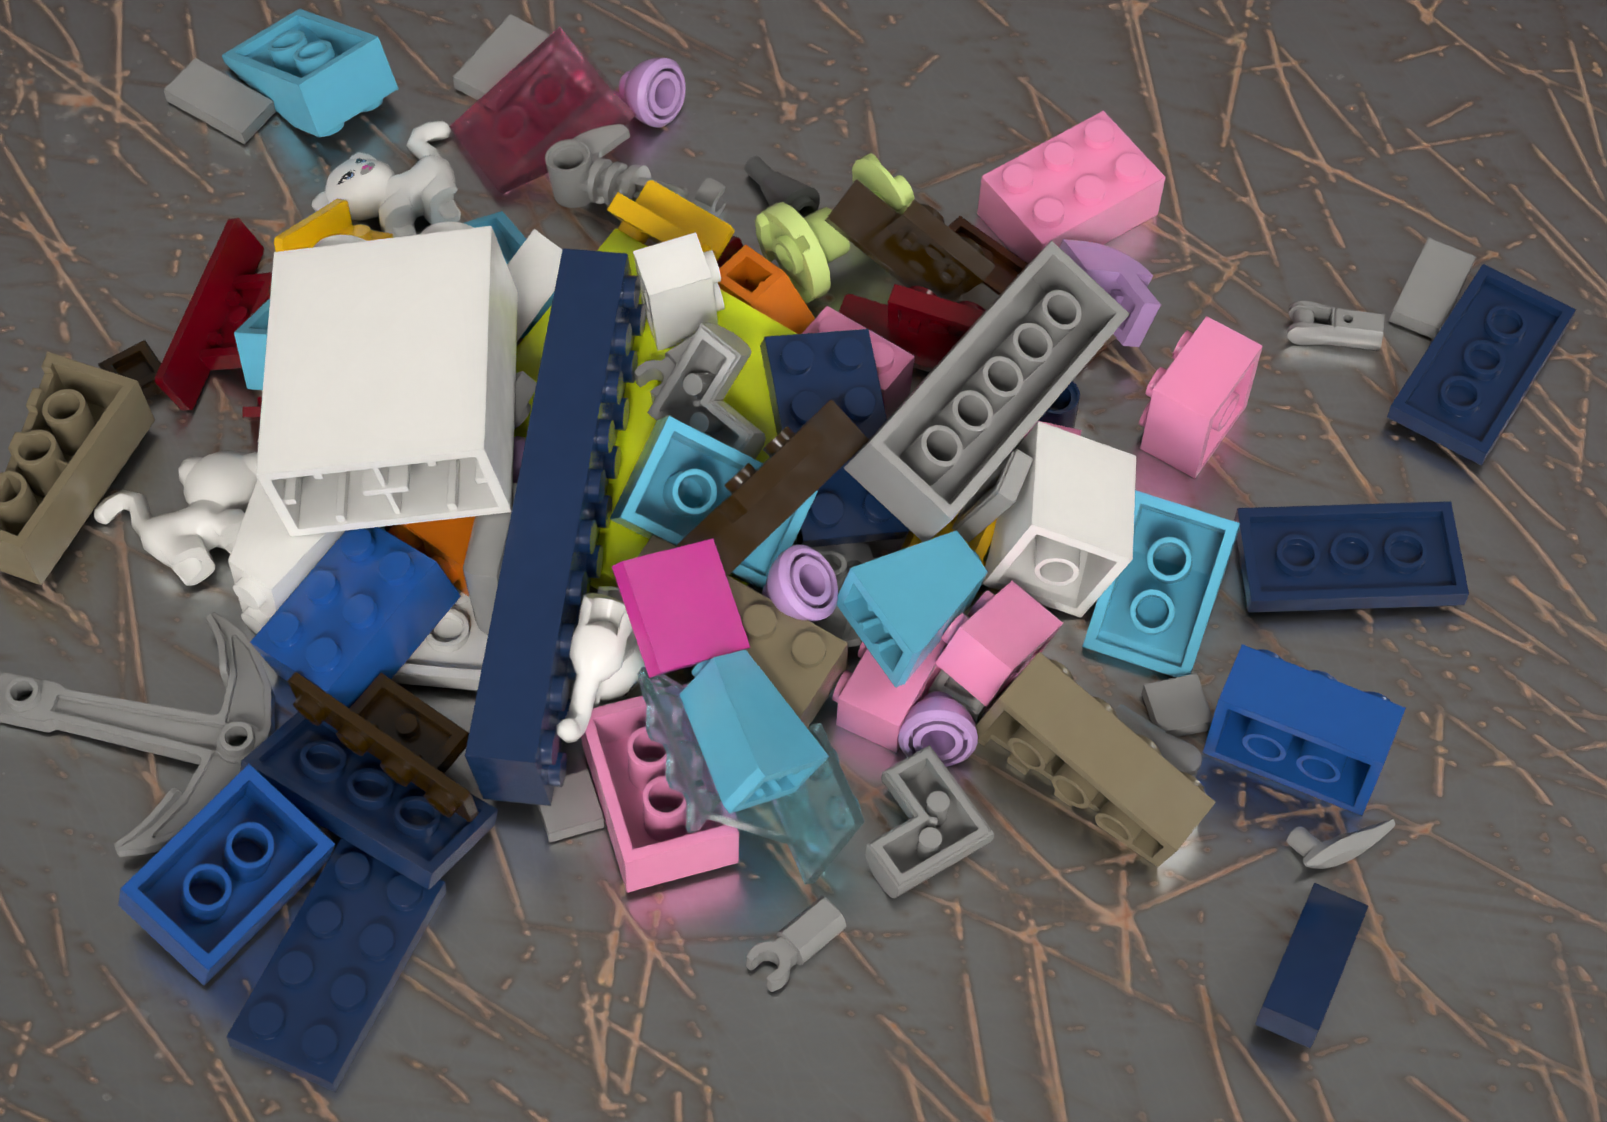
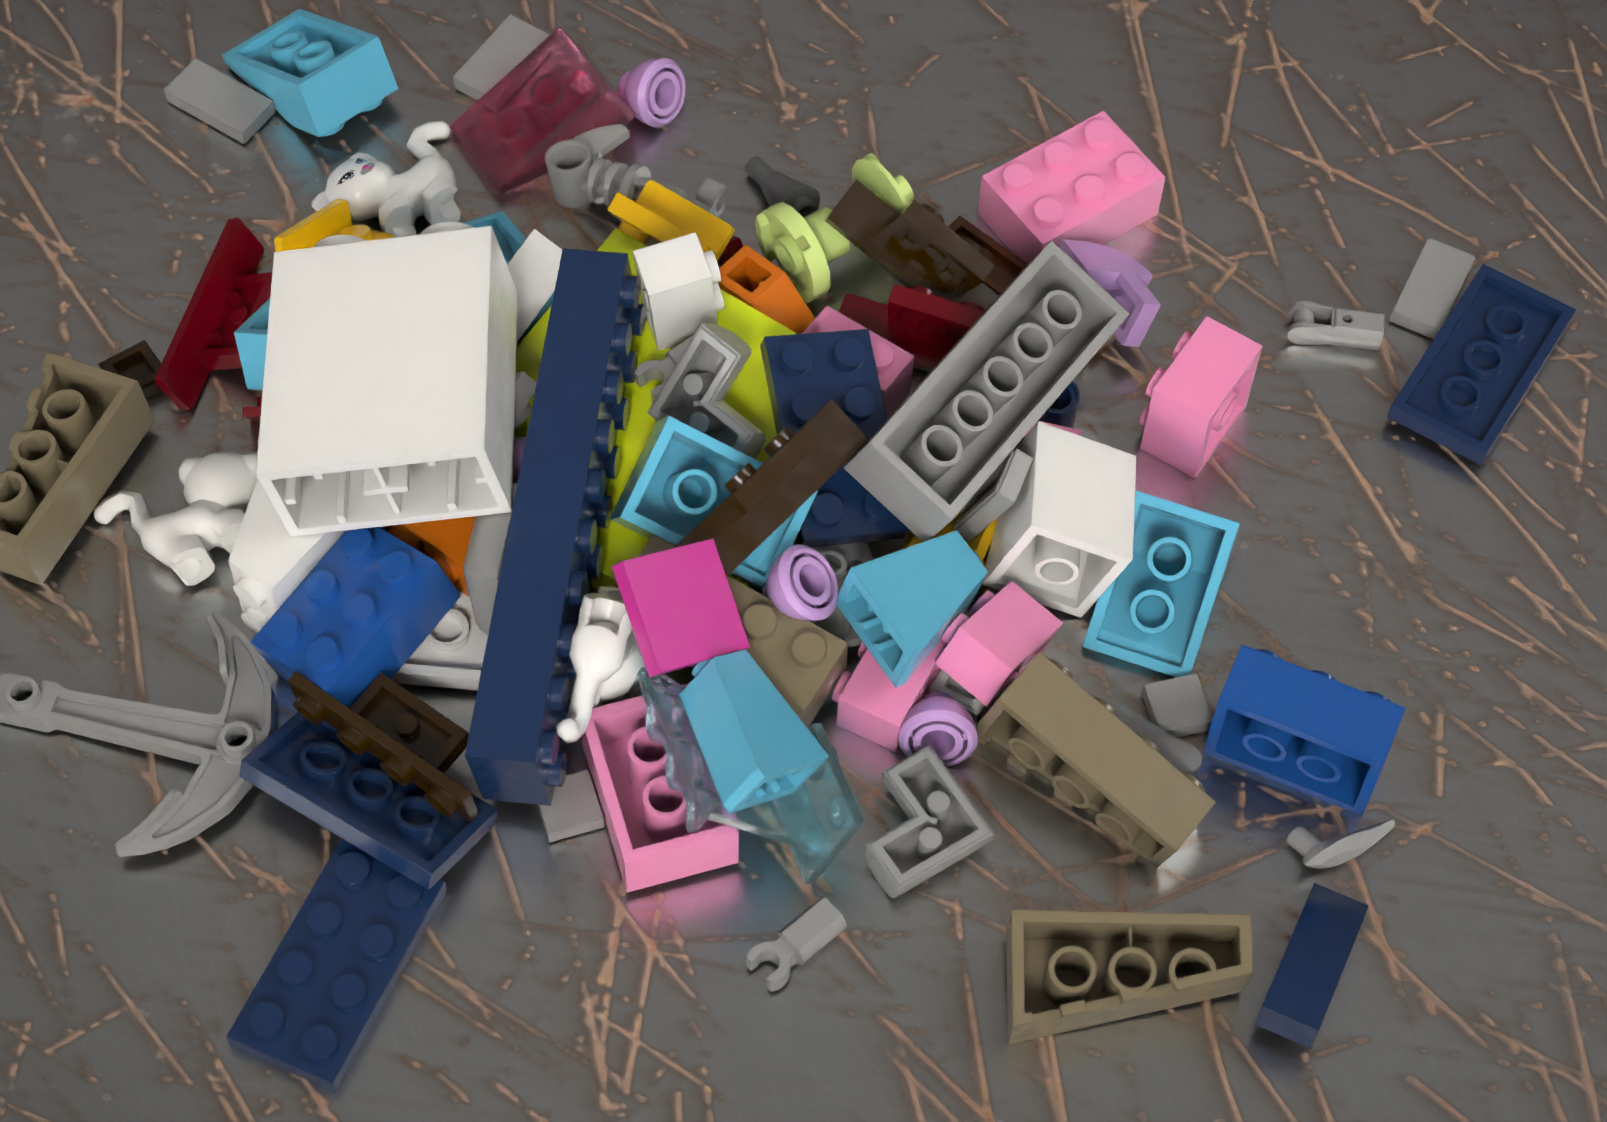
blue brick [118,764,335,986] -> none
dark blue plate [1234,501,1469,612] -> none
none -> dark tan wedge [1006,910,1253,1045]

